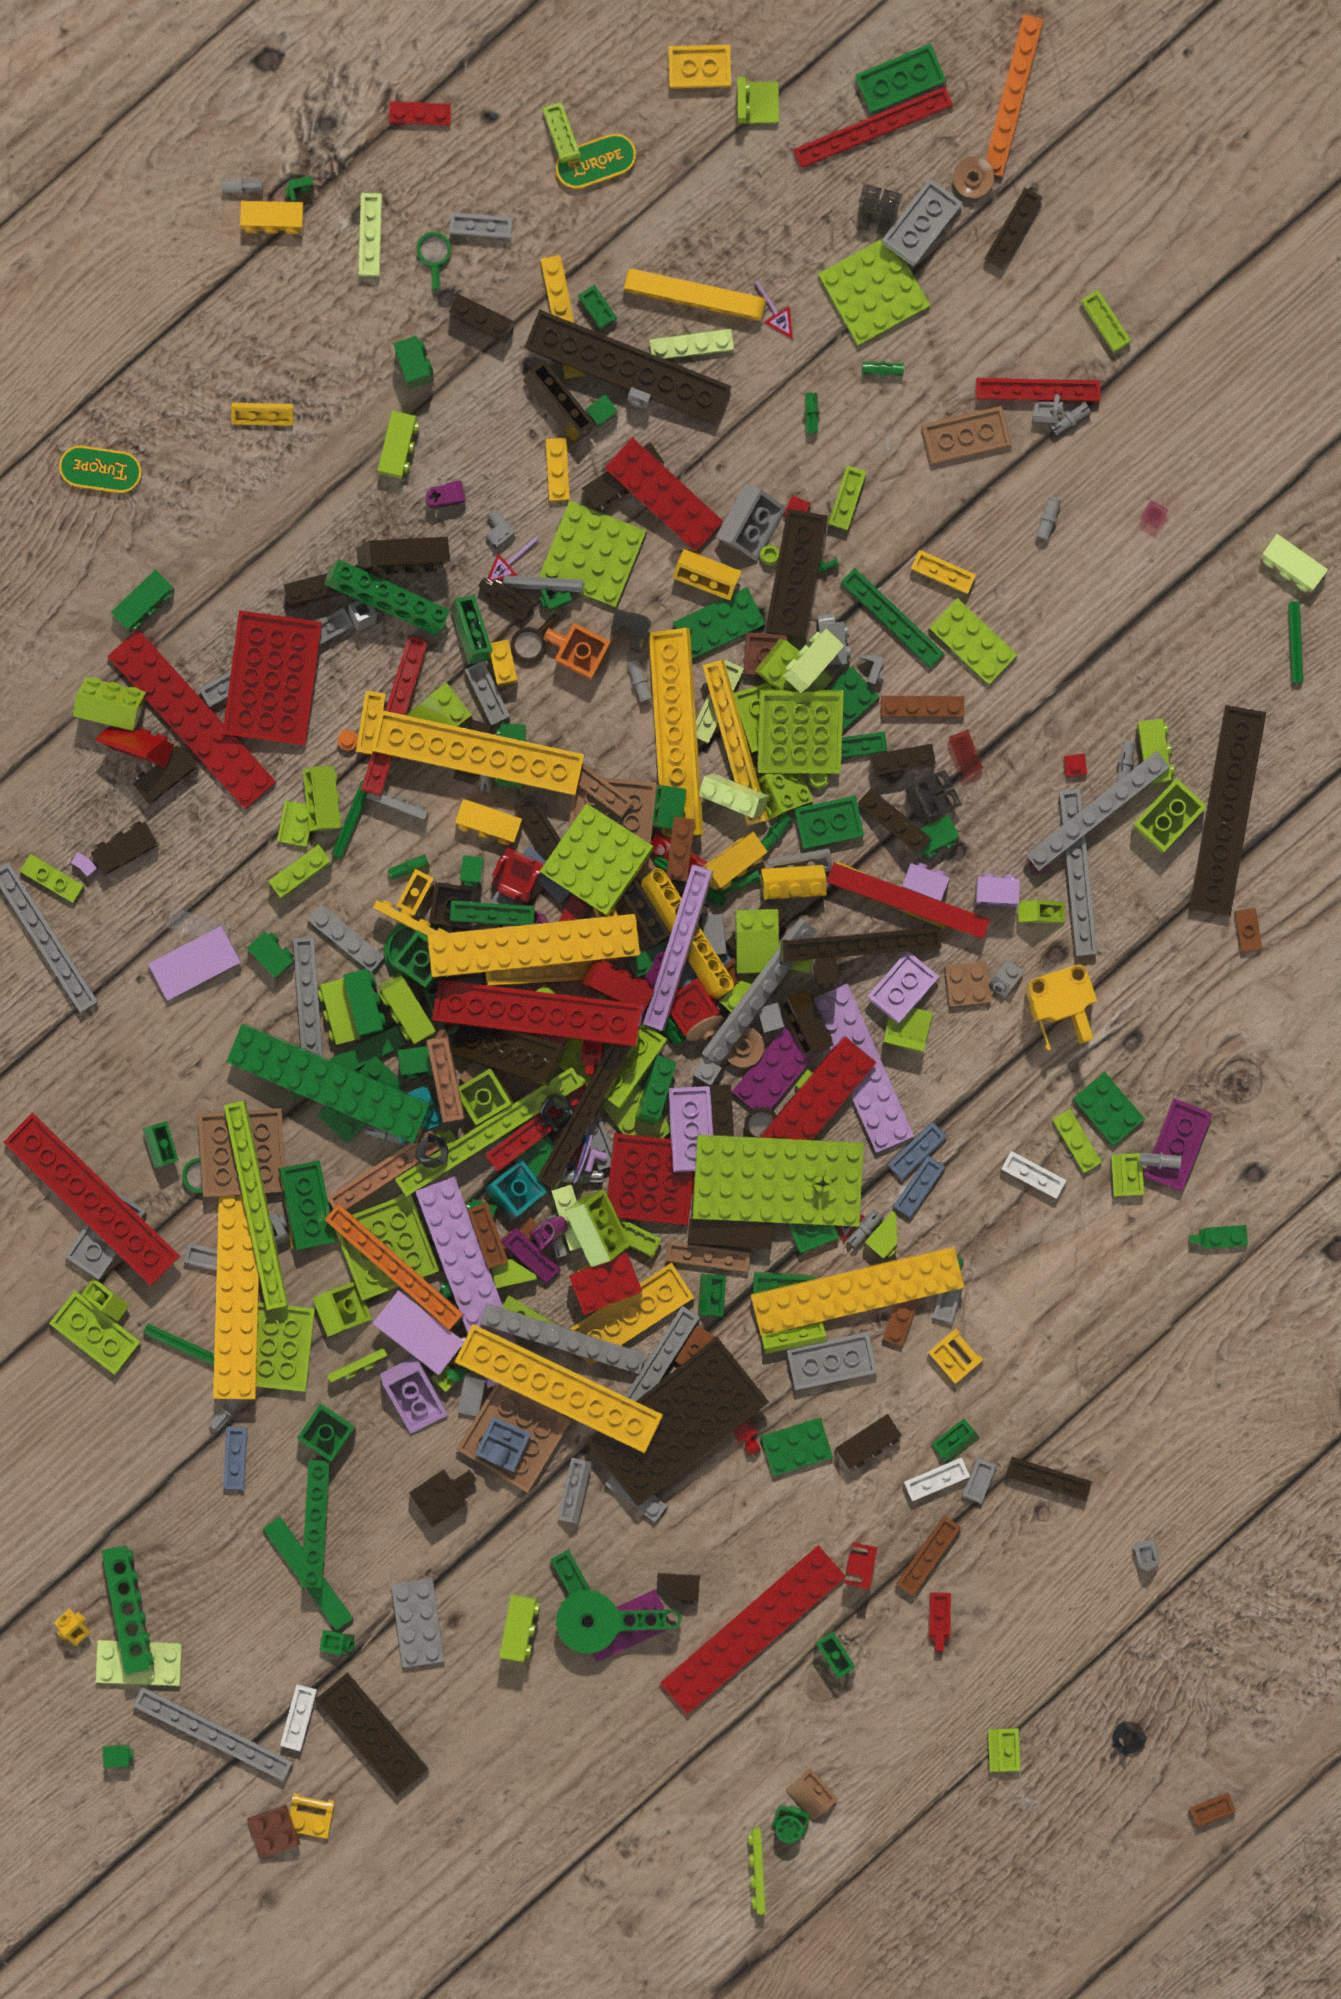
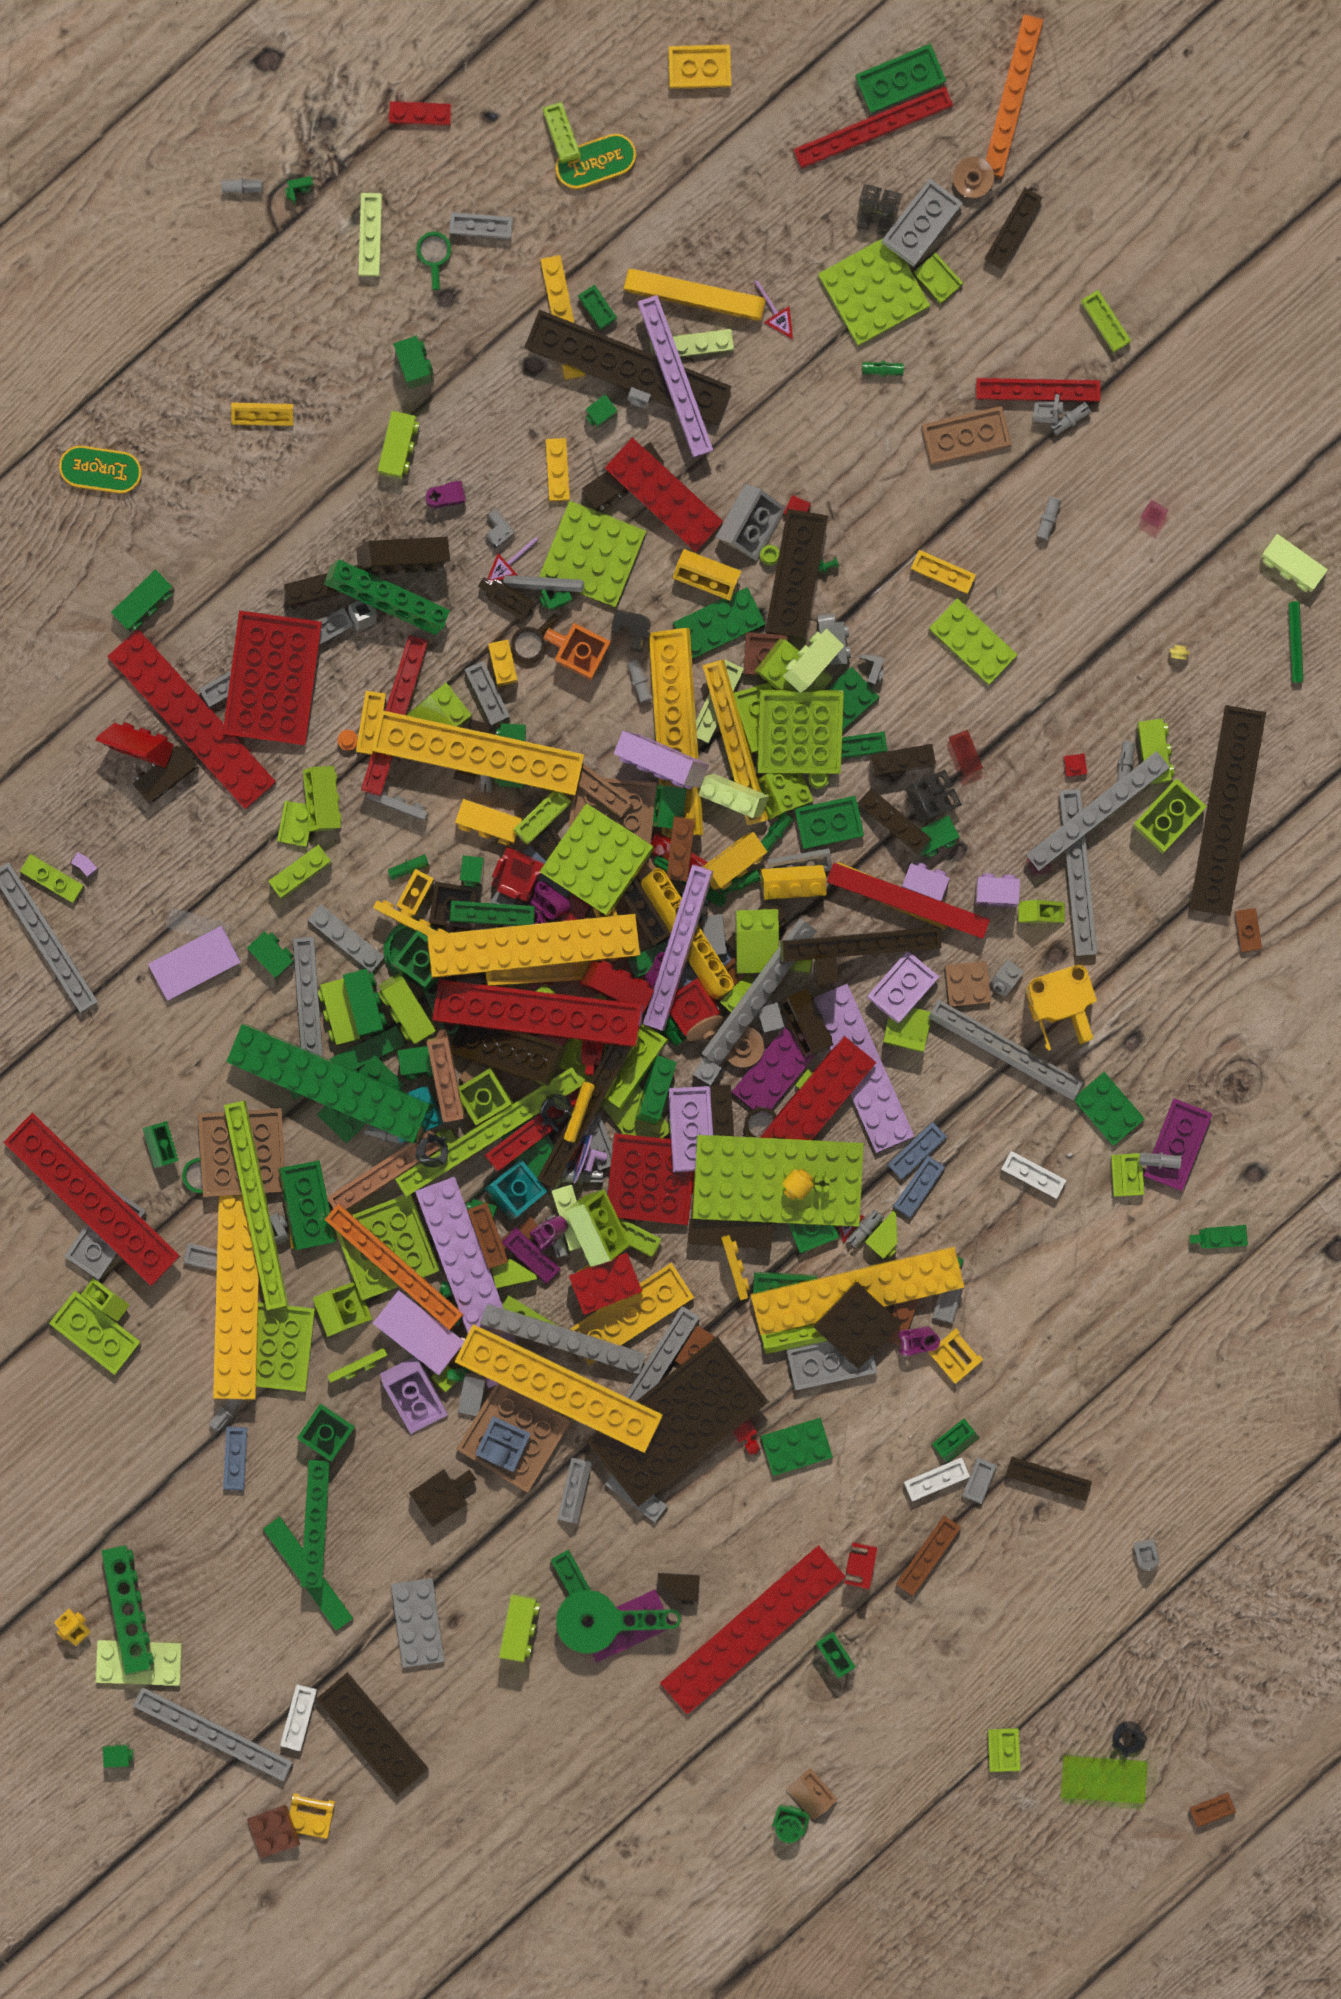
lime brick [73,677,146,731] -> none
dark brown brick [91,821,159,876] -> none
green axle [143,1324,214,1366] -> none
yellow brick [240,201,304,234] -> none
green bracket [319,1630,355,1655] -> none
green axle [332,780,368,858] -> none
dark brown brick [449,294,514,344] -> none
green brick [451,595,493,664] -> none
dark brown brick [523,360,595,444] -> none
medium nougat tile [665,1241,751,1273] -> none
green slope [698,1274,726,1318] -> none
lime bracket [737,77,779,124] -> none
lime plate [748,1827,766,1914] -> none
green axle [804,392,820,434] -> none
lime plate [828,465,867,531] -> none
dark brown brick [835,1414,901,1471] -> none
green tile [840,568,944,669] -> none
dark orange plate [881,696,964,718] -> none
red hinge [929,1592,951,1651] -> none
lime plate [1052,1109,1102,1173] -> none
none -> lime plate [513,791,572,845]
none -> magenta piece [529,882,570,919]
none -> yellow axle [564,1082,594,1142]
none -> lavender brick [614,731,709,789]
none -> lavender plate [637,295,713,458]
none -> yellow plate [721,1235,750,1300]
none -> yellow head [783,1168,814,1200]
none -> dark brown plate [813,1281,902,1370]
none -> magenta piece [898,1326,940,1356]
none -> lime plate [913,253,963,304]
none -> light grey plate [928,999,1083,1100]
none -> clear neon green plate [1060,1755,1148,1804]
none -> light yellow plate [1169,645,1190,659]

